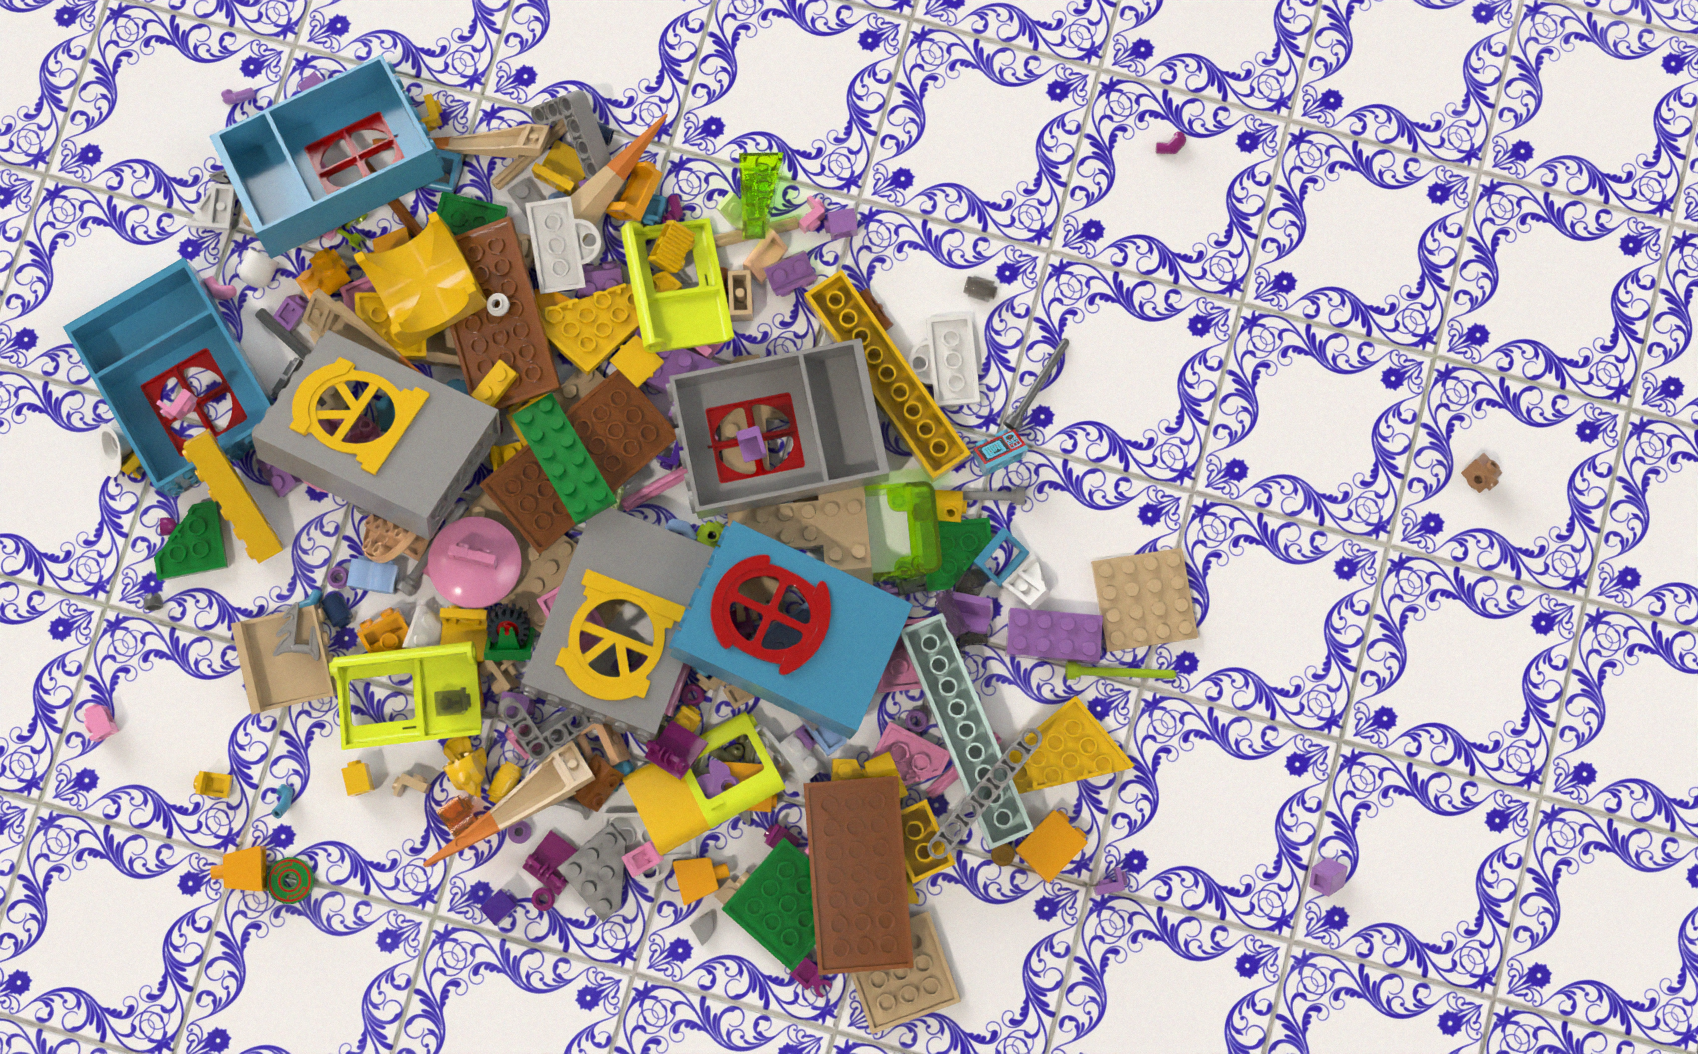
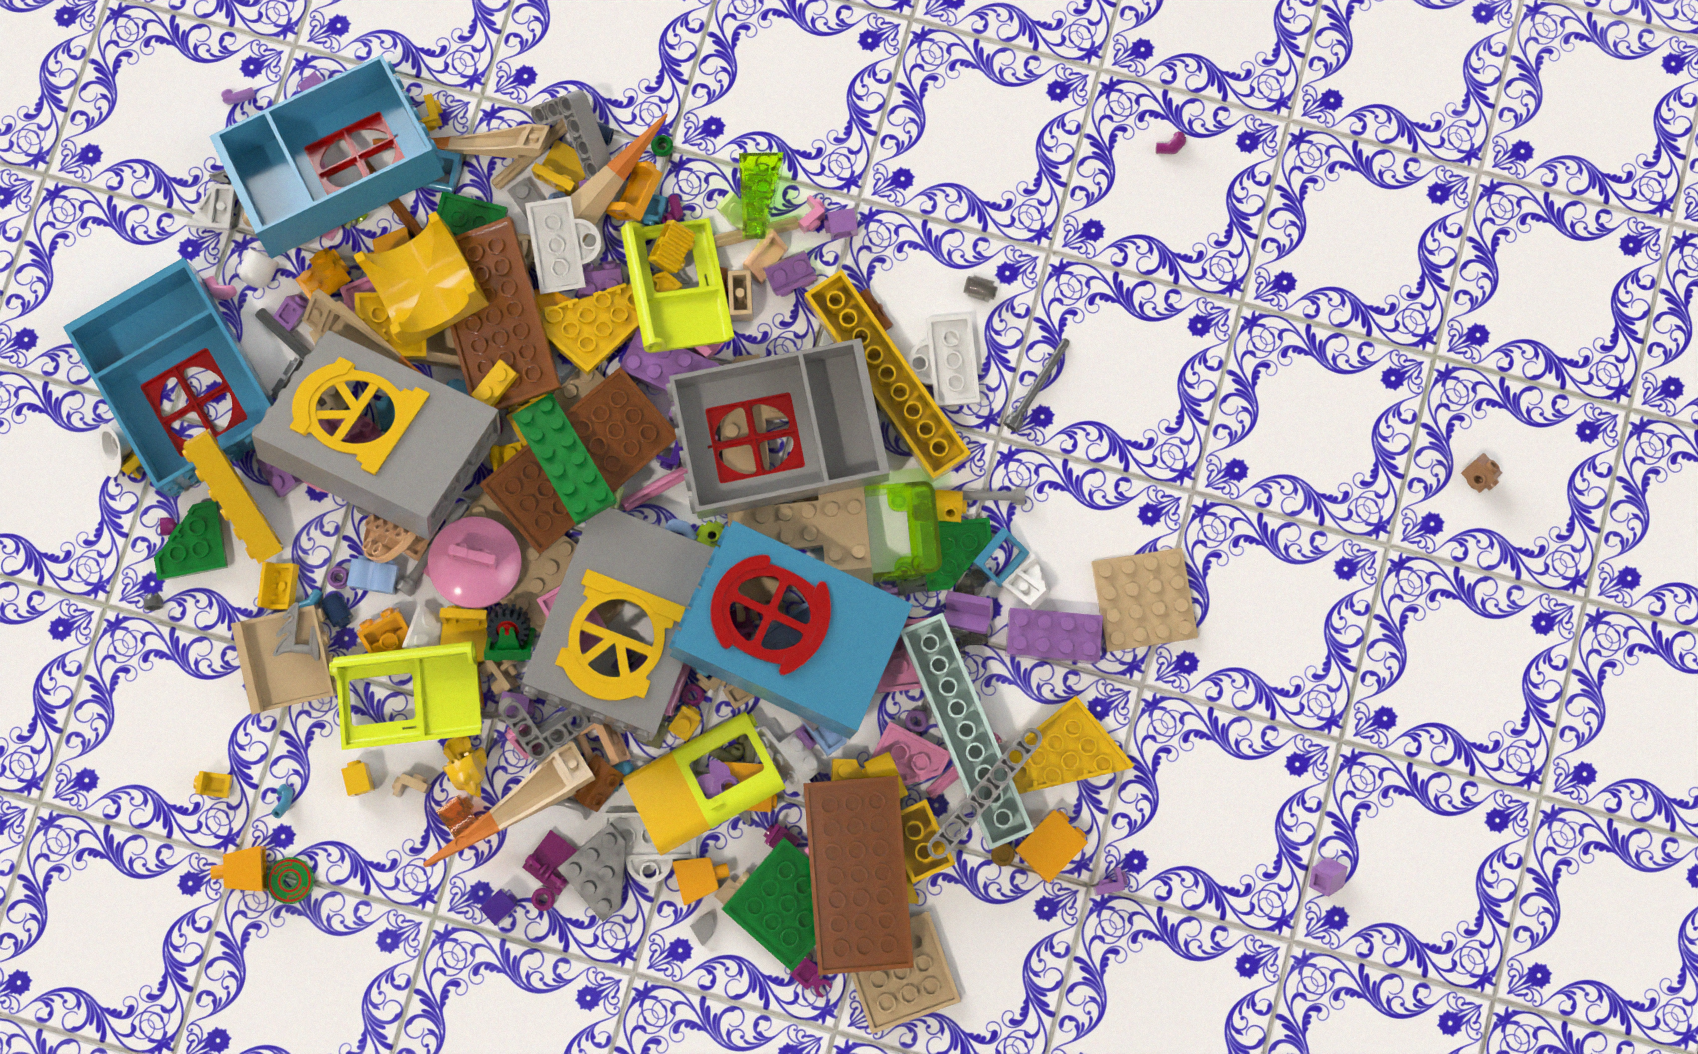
bright pink brick [83,704,119,742] -> none
bright pink bracket [156,389,198,421] -> none
lime hand [337,228,367,250] -> none
clear smoke bracket [434,687,471,717] -> none
yellow head [486,761,523,804] -> none
white plate [487,293,510,316] -> none
medium lavender plate [507,820,531,844] -> none
yellow piece [609,335,664,389] -> none
bright pink bracket [621,840,664,878] -> none
magenta hinge [644,720,708,780] -> none
medium lavender panel [736,426,767,463] -> none
clear purple plate [934,589,972,637] -> none
medium azure slope [972,429,1028,477] -> none
lime piece [1065,661,1177,680] -> none
none -> yellow bracket [257,561,299,610]
none -> green plate [651,135,674,157]

